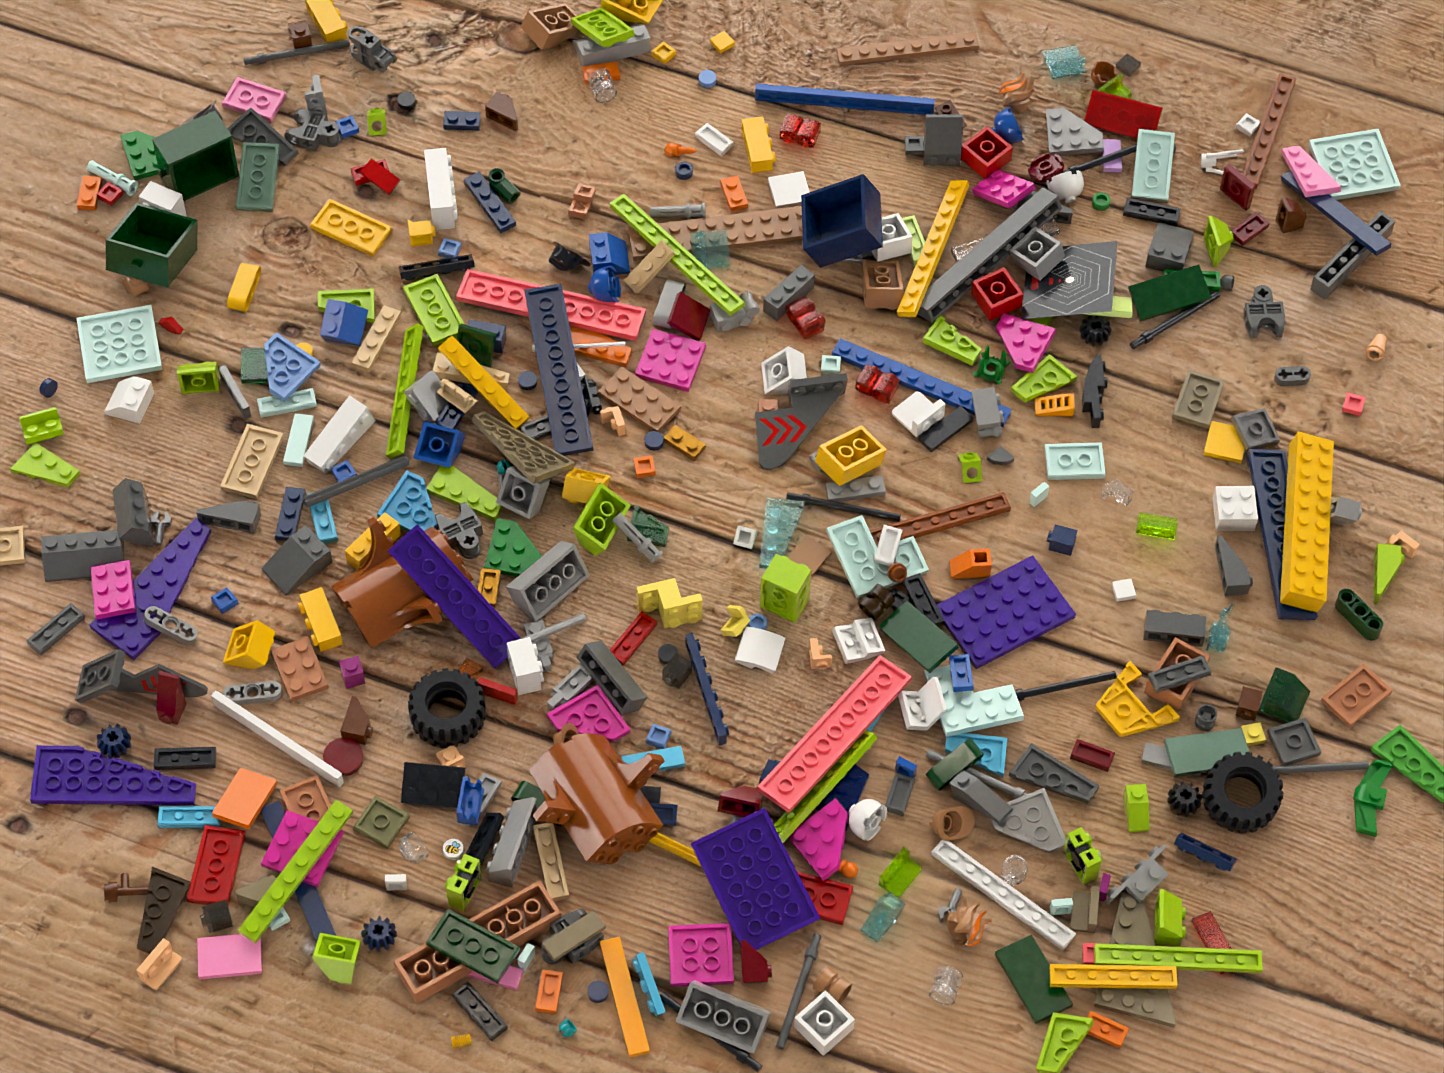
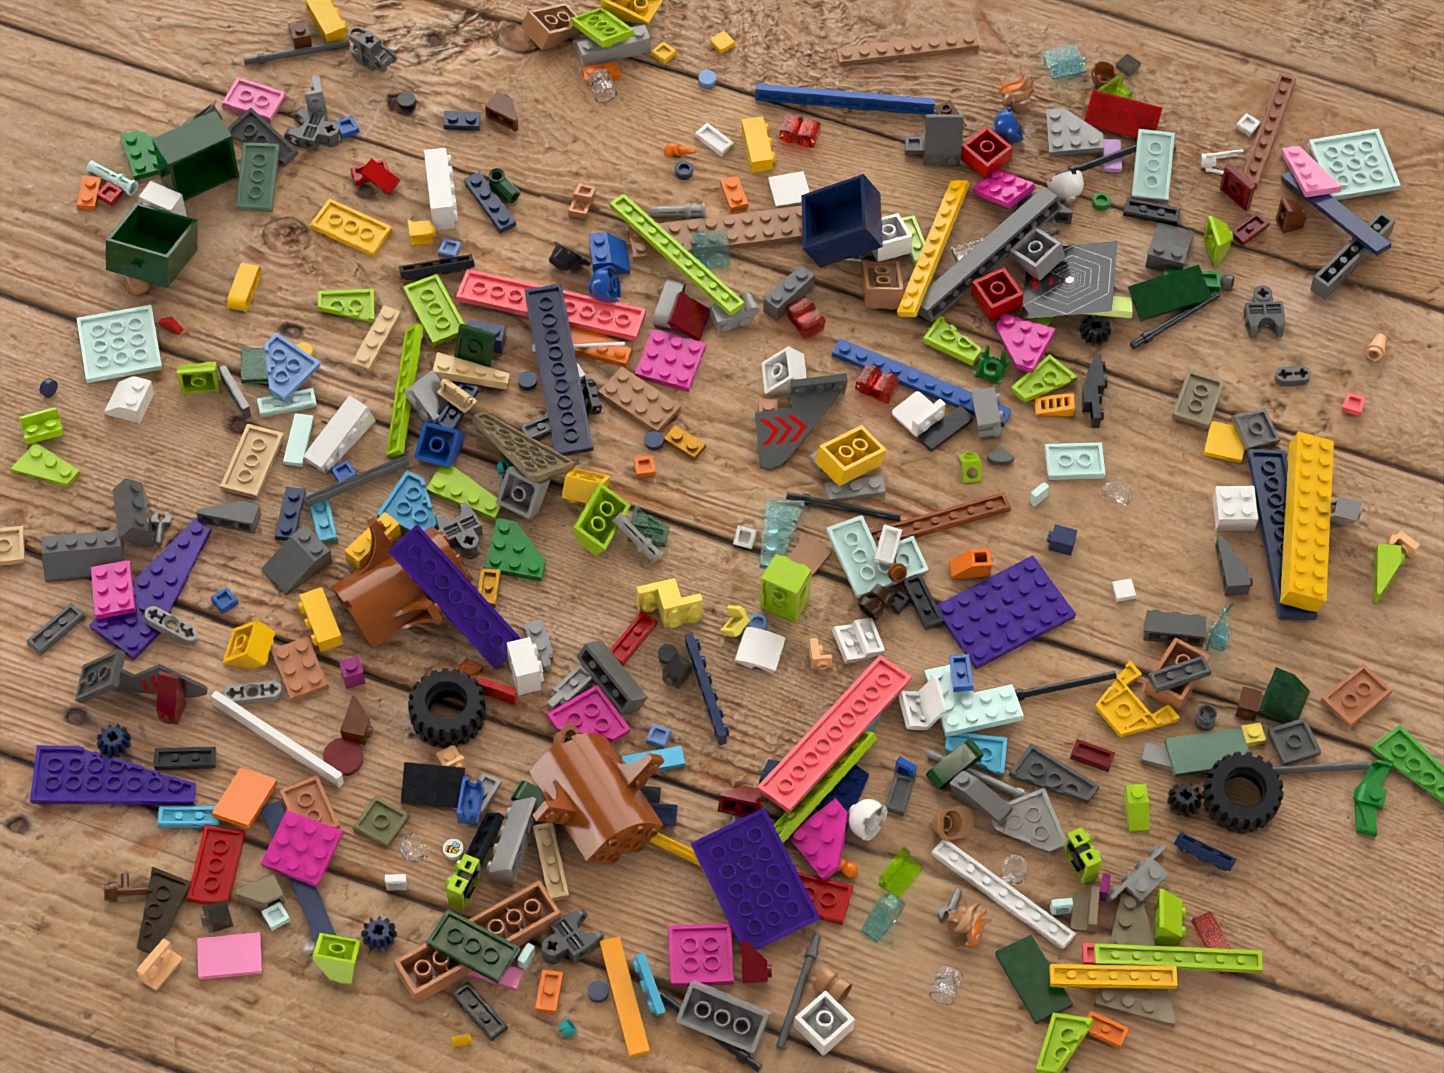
lime plate [238,800,353,944] -> none
blue slope [320,299,368,346] -> none
lime bracket [367,108,387,136] -> none
yellow plate [438,336,530,429] -> none
light grey slope [506,541,590,622] -> none
light grey bar [518,613,586,642] -> none
dark tan tile [542,910,606,962] -> none
light nougat bracket [600,406,626,436] -> none
tan plate [624,240,675,294] -> none
light aqua tile [821,355,841,375] -> none
dark green tile [878,601,959,673] -> none
dark red tile [1028,154,1064,183] -> none
clear neon green panel [1136,512,1178,540] -> none
dark green beam [1335,589,1383,641] -> none

